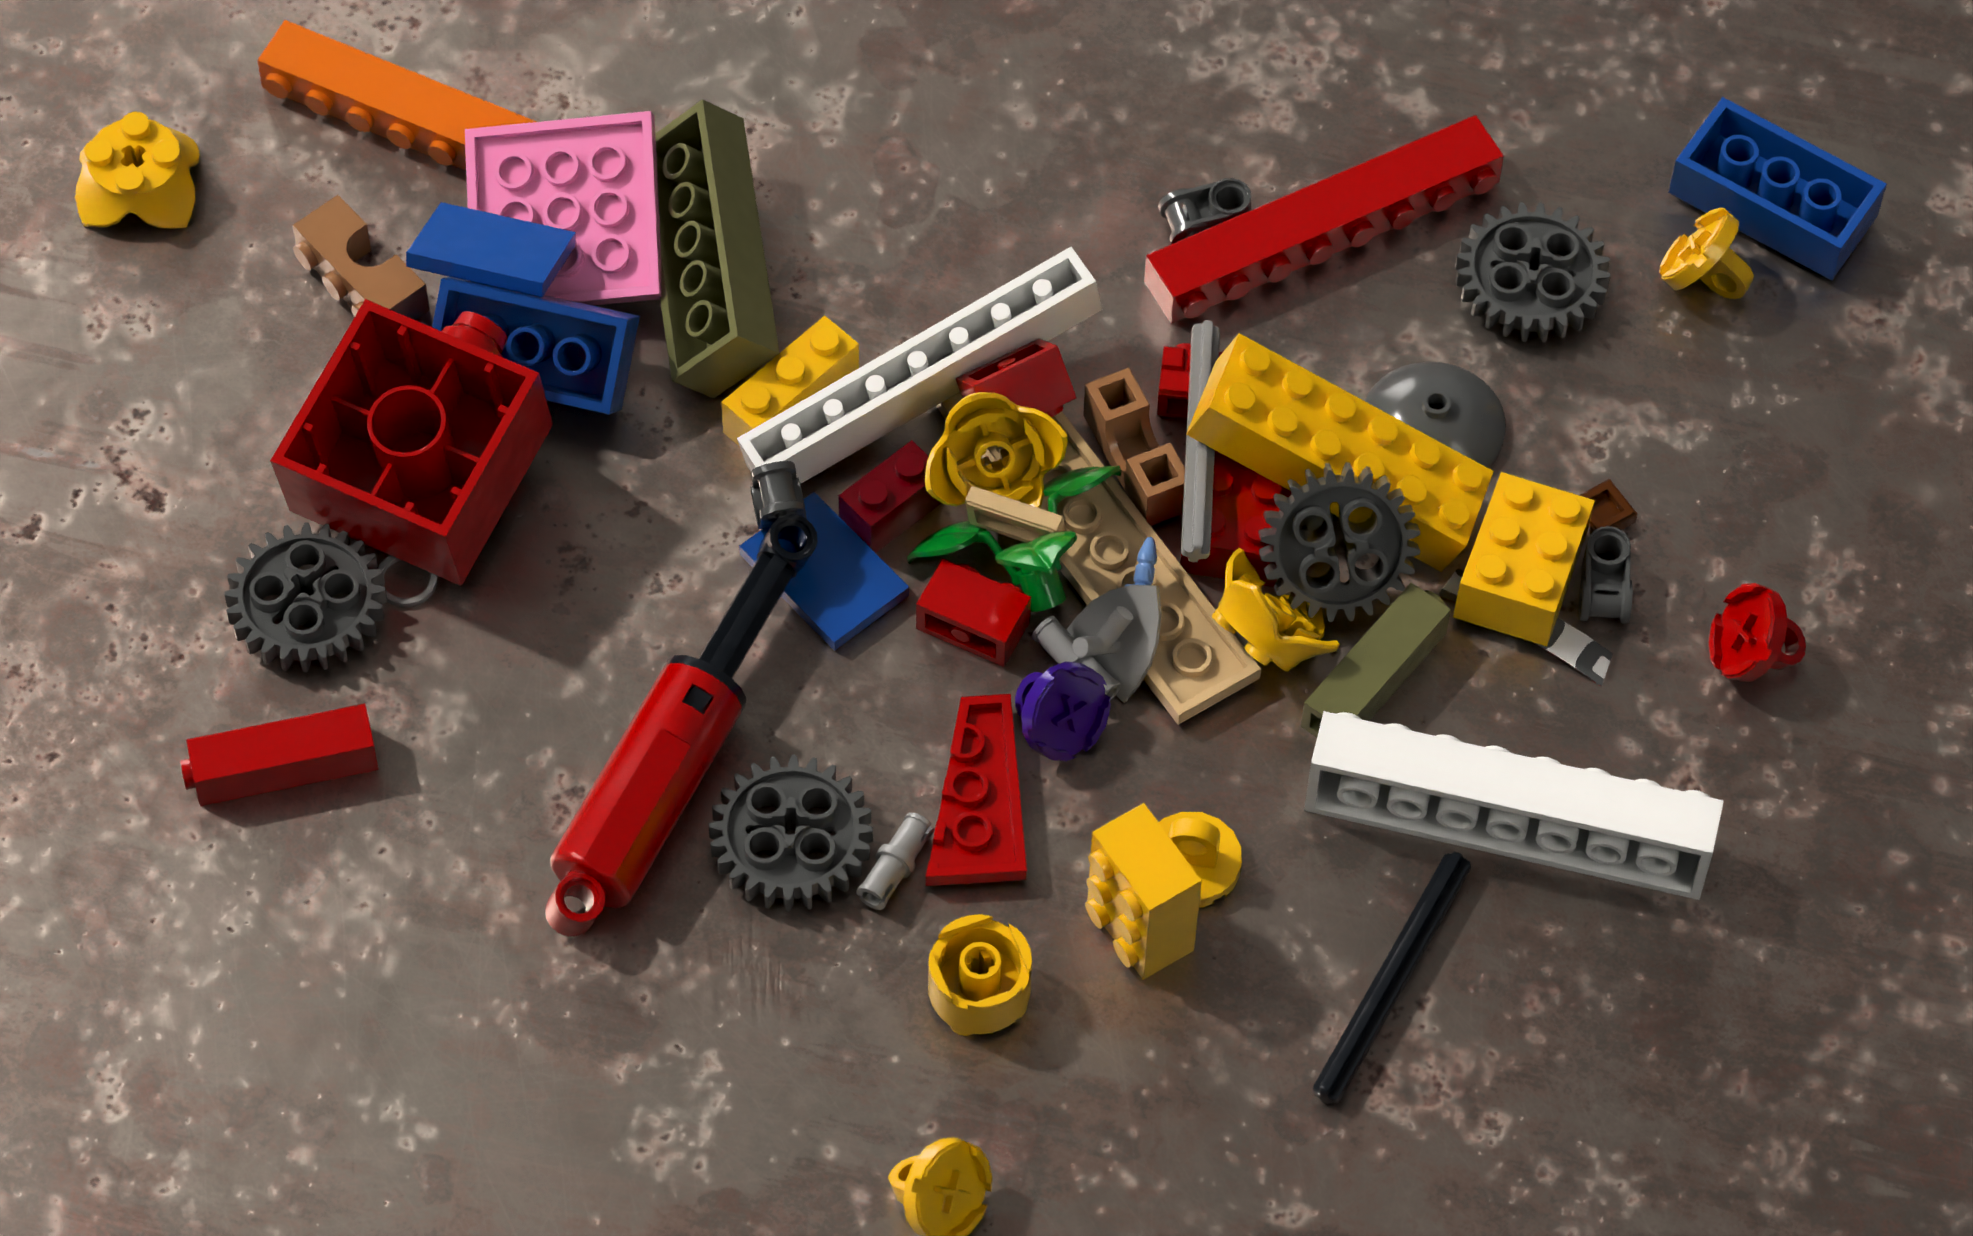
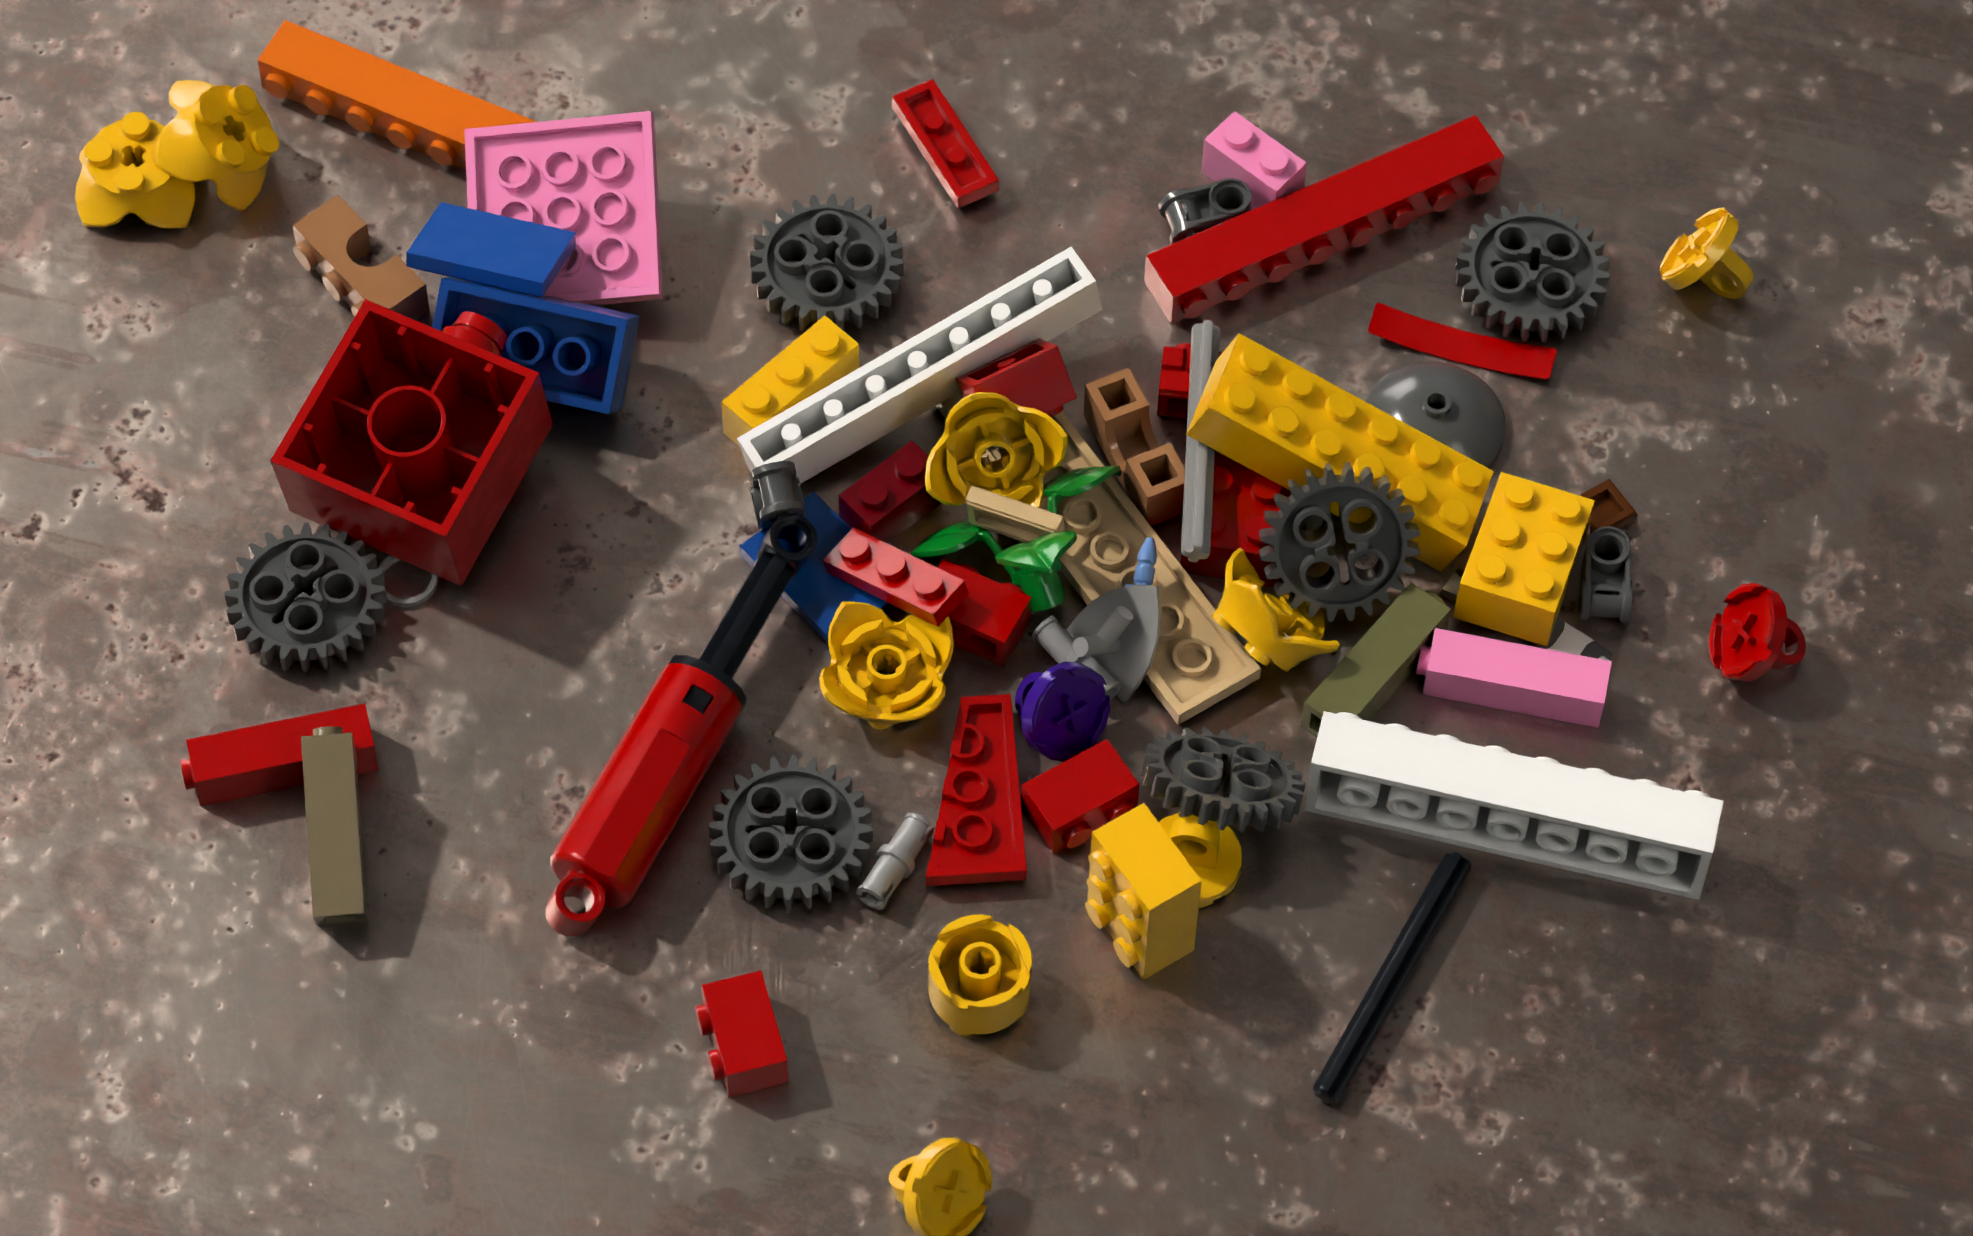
olive brick [655,99,780,398] -> none
blue brick [1668,97,1887,280] -> none
none -> yellow brick [155,80,280,212]
none -> dark tan brick [301,726,368,926]
none -> red brick [695,970,789,1098]
none -> dark grey gear [750,194,904,331]
none -> yellow brick [819,601,954,730]
none -> plate [823,527,969,627]
none -> red plate [892,79,999,209]
none -> red brick [1021,739,1139,854]
none -> dark grey gear [1140,727,1306,832]
none -> bright pink brick [1201,111,1307,209]
none -> red sticker [1368,303,1557,379]
none -> bright pink brick [1416,628,1612,728]

